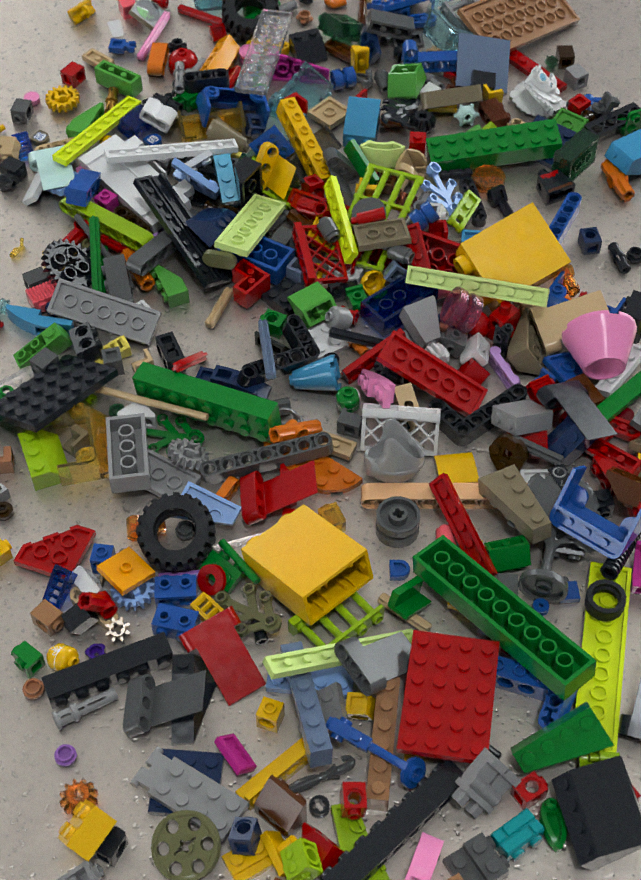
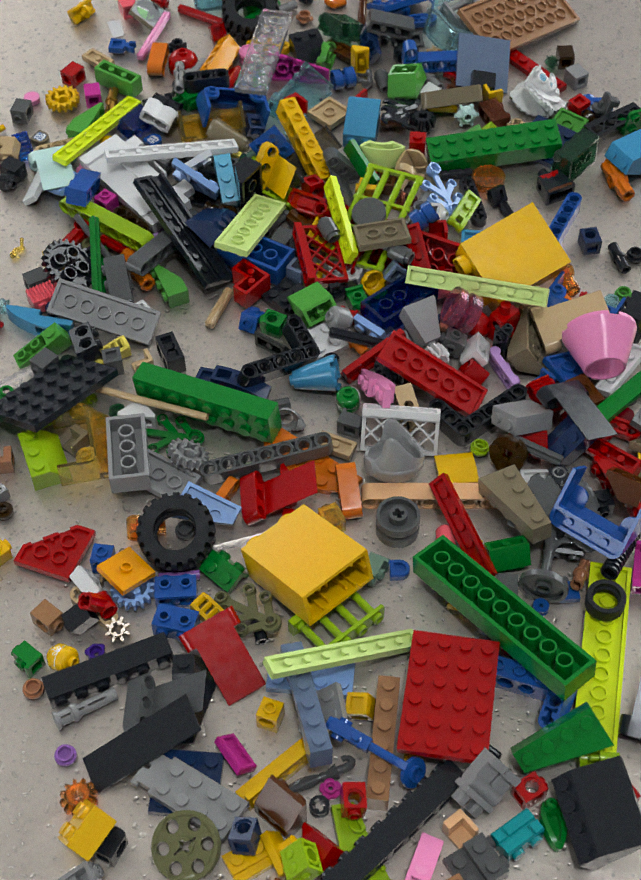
clear blue slope [42,564,78,610] -> none
red axle [172,351,208,373] -> none
red piece [197,564,226,595] -> none
olive tile [202,249,237,270] -> none
green bar [218,539,261,585] -> none
sand blue axle [258,319,276,380] -> none
orange piece [268,419,323,444] -> none
piece [334,631,411,696] -> none
red cylinder [351,207,386,225] -> none
tan axle [377,593,432,632] -> none
green panel [387,575,432,620] -> none
none -> dark pink brick [83,82,102,109]
none -> black window [83,694,202,795]
none -> blue bracket [238,307,265,334]
none -> bright green plate [316,41,336,71]
none -> dark pink plate [319,778,341,801]
none -> orange beam [335,462,363,520]
none -> light blue plate [353,313,386,339]
none -> sand green brick [365,552,389,587]
none -> light nougat panel [442,809,479,849]
none -> lime plate [470,439,489,456]
none -> nougat axle [570,558,590,591]
none -> clear light blue plate [604,294,620,308]
none -> bright green plate [614,286,632,302]

